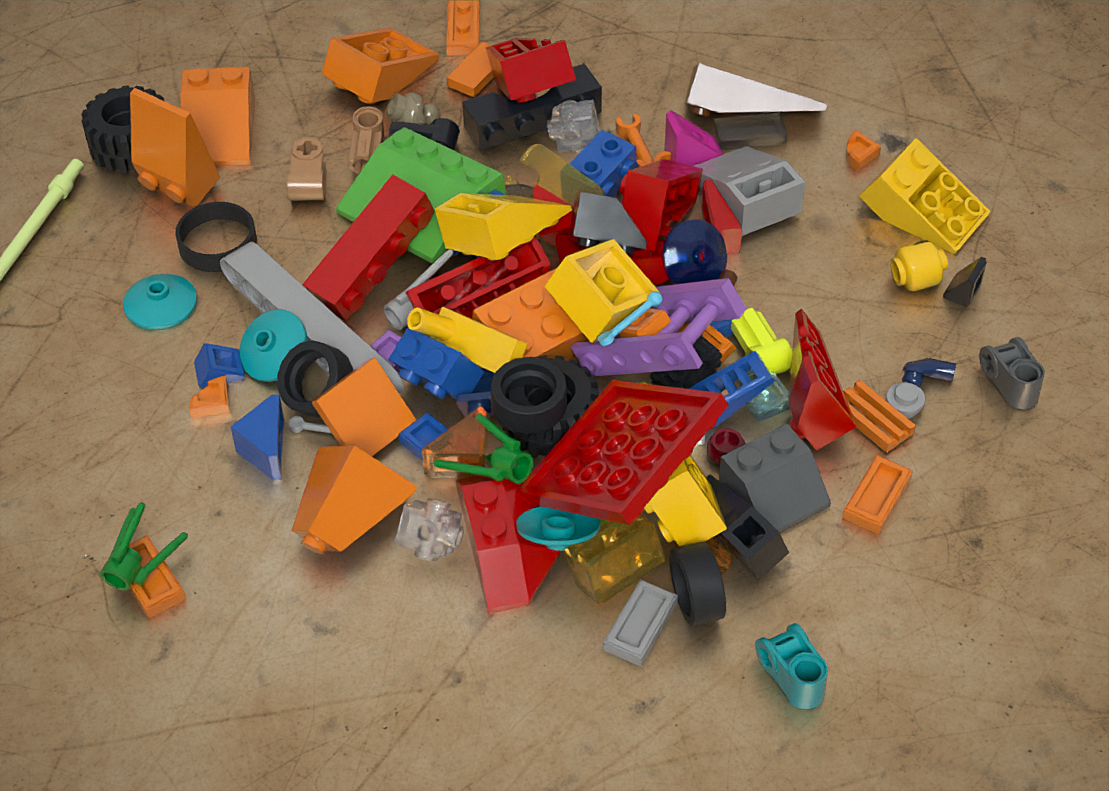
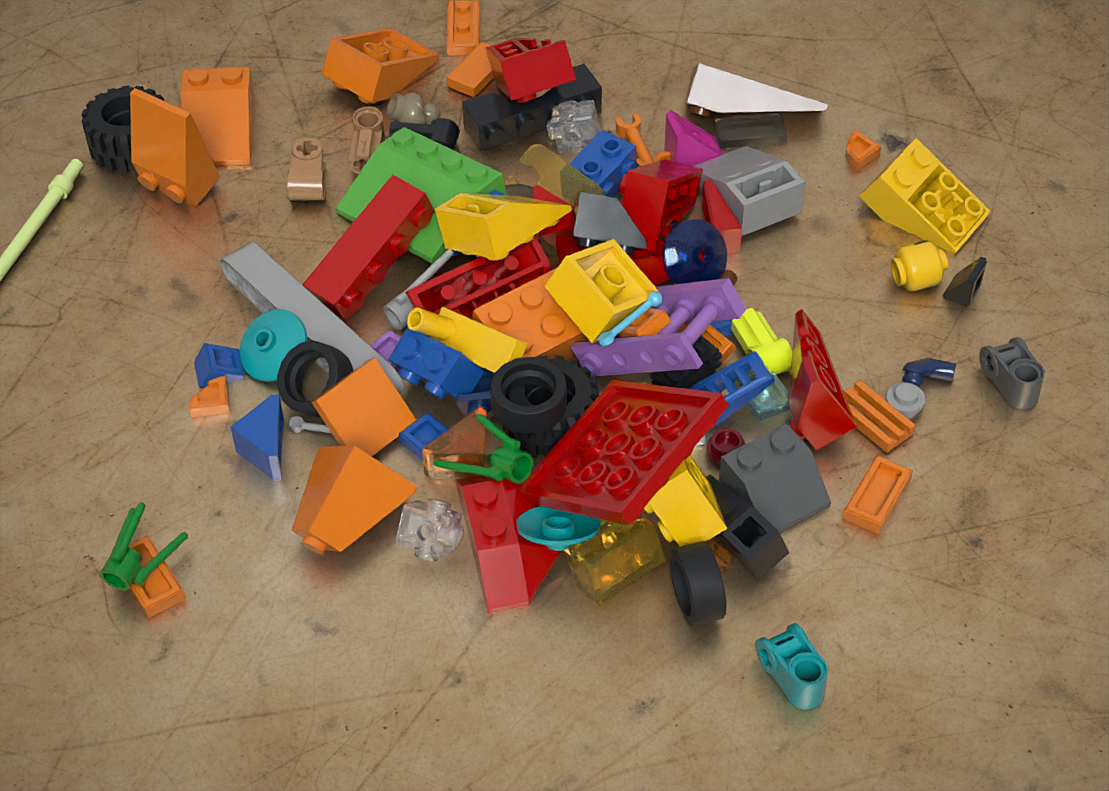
teal dish [123,274,197,330] -> none
black tyre [175,202,257,272] -> none
light grey tile [603,579,678,667] -> none

